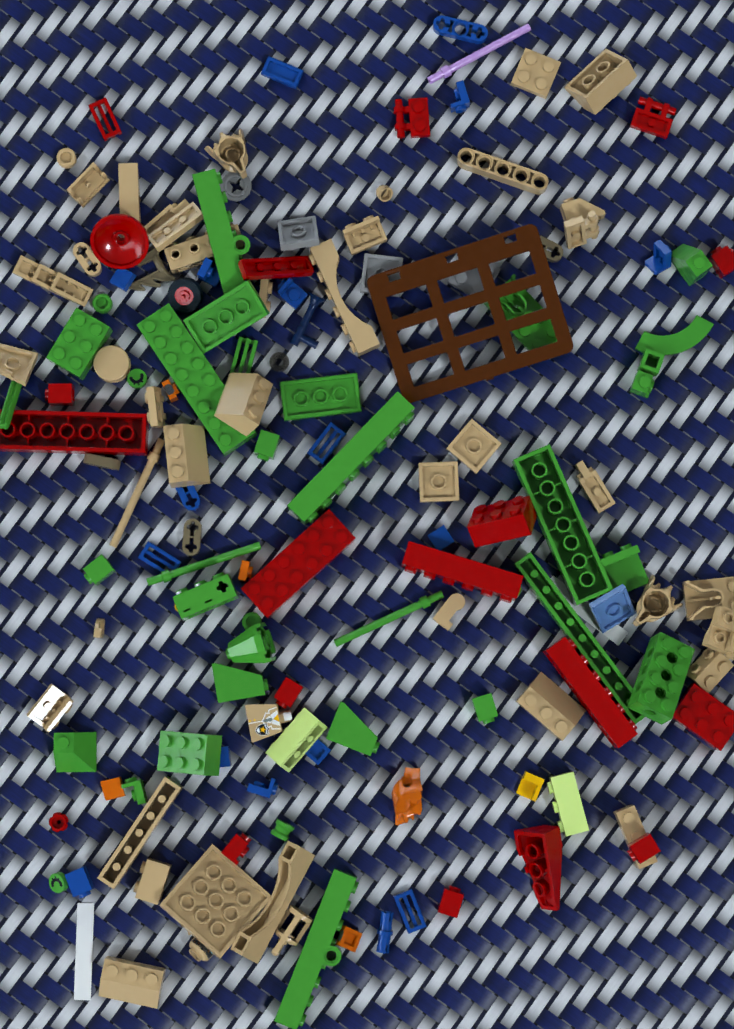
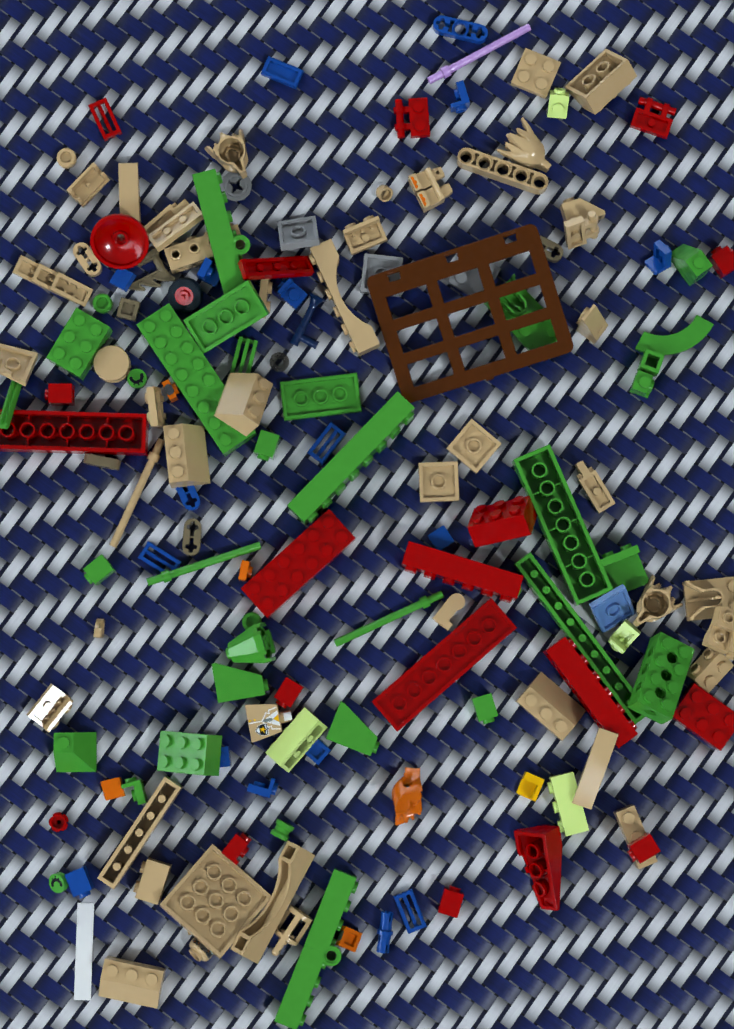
bright green piece [173,572,239,620] -> none
none -> dark tan plate [116,297,141,322]
none -> red plate [371,598,517,732]
none -> tan hips [408,167,453,213]
none -> tan piece [496,117,551,173]
none -> yellowish green bracket [547,88,569,119]
none -> tan slope [572,728,618,809]
none -> tan slope [576,304,608,344]
none -> yellowish green bracket [608,619,641,654]

